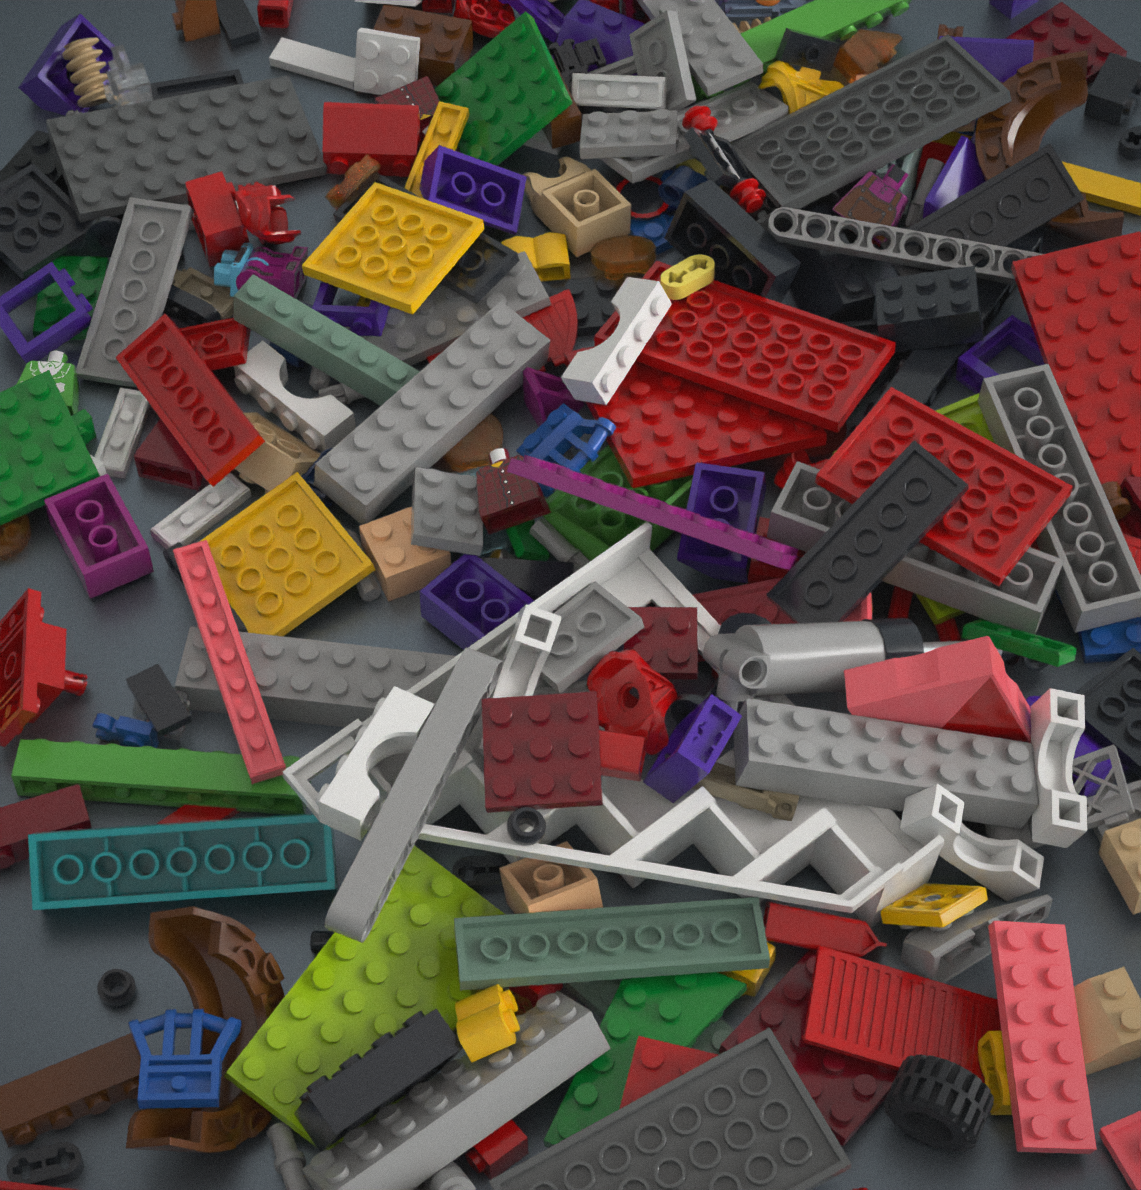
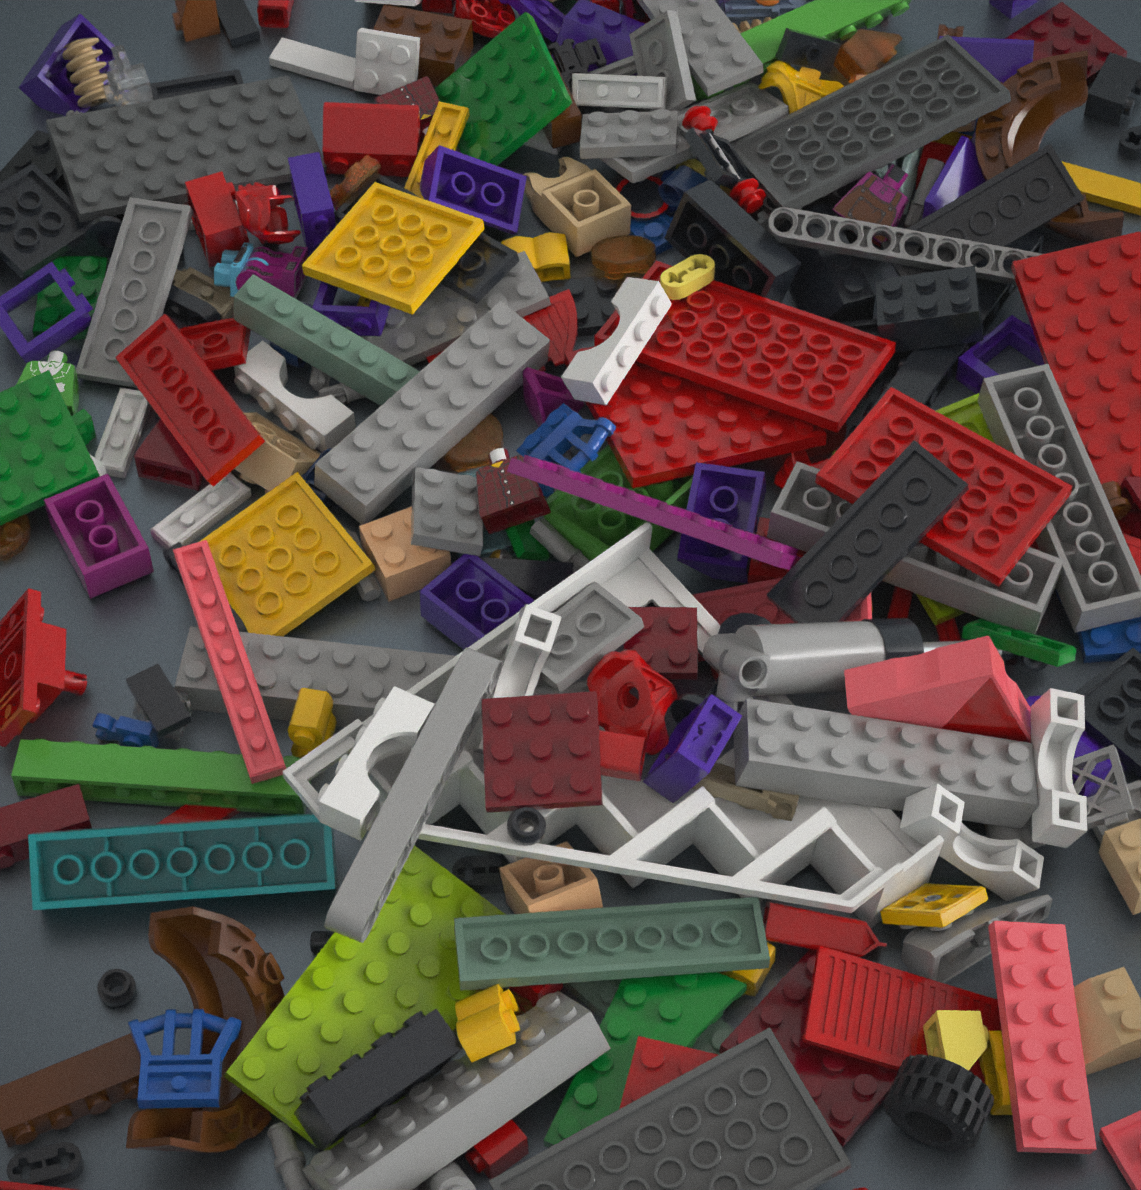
none -> dark purple window [288,152,336,257]
none -> yellow brick [288,688,337,758]
none -> light yellow slope [923,1010,989,1070]

